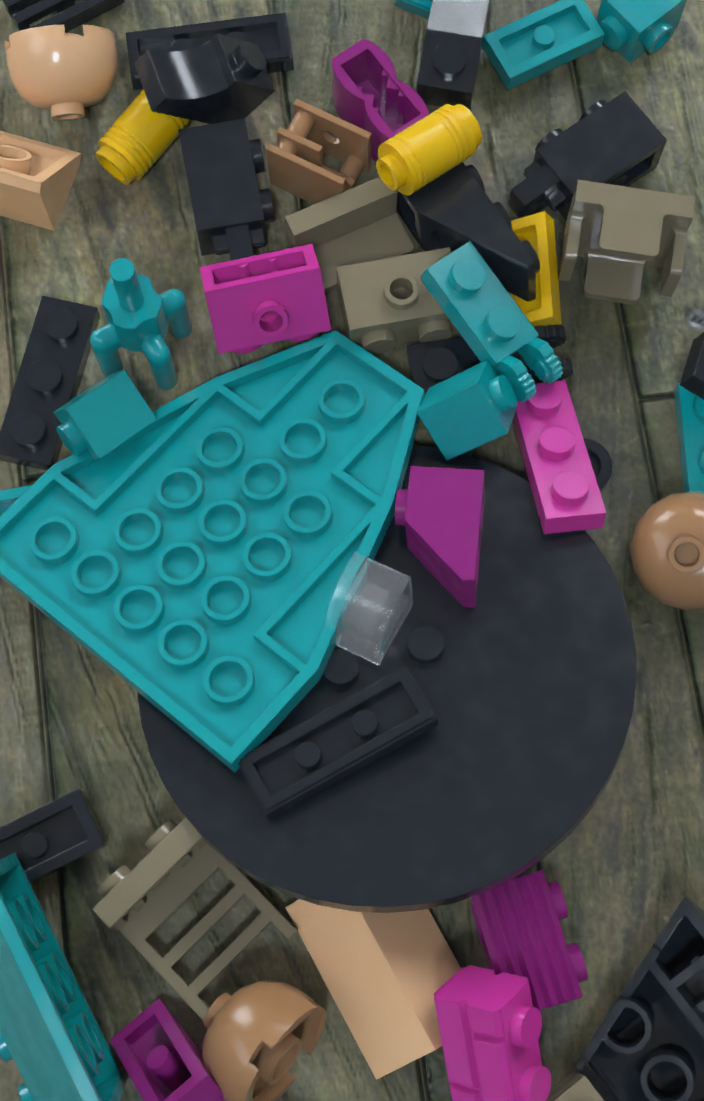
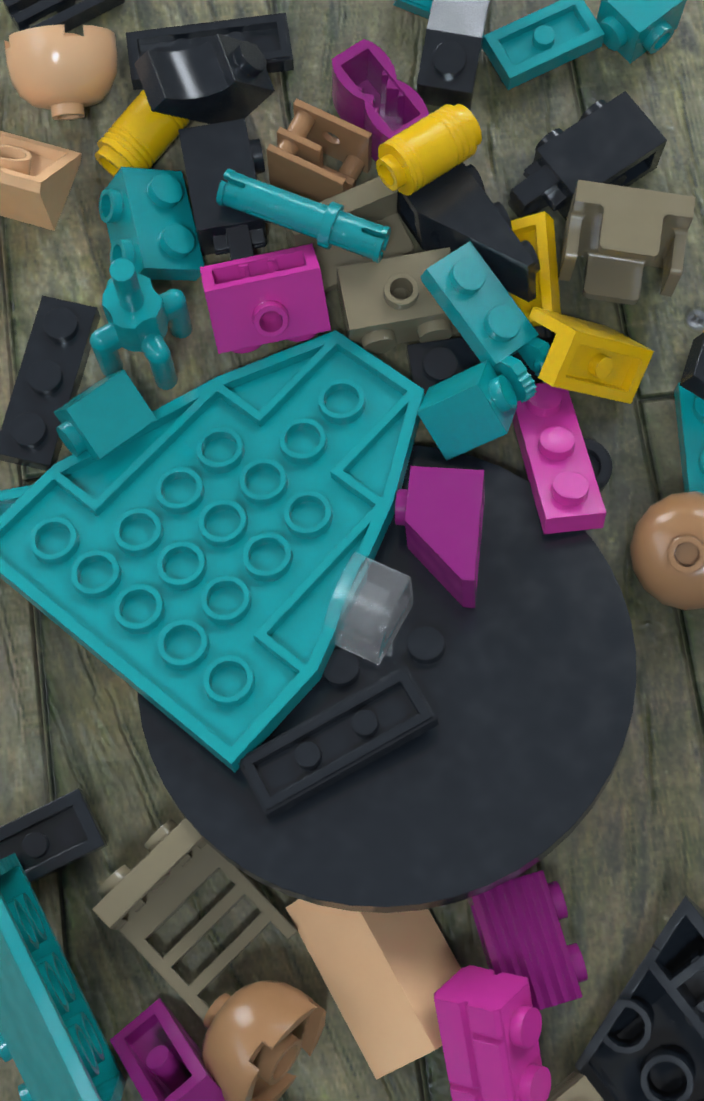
none -> teal bracket [99,167,205,281]
none -> teal pin [216,169,391,263]
none -> yellow panel [529,307,654,404]

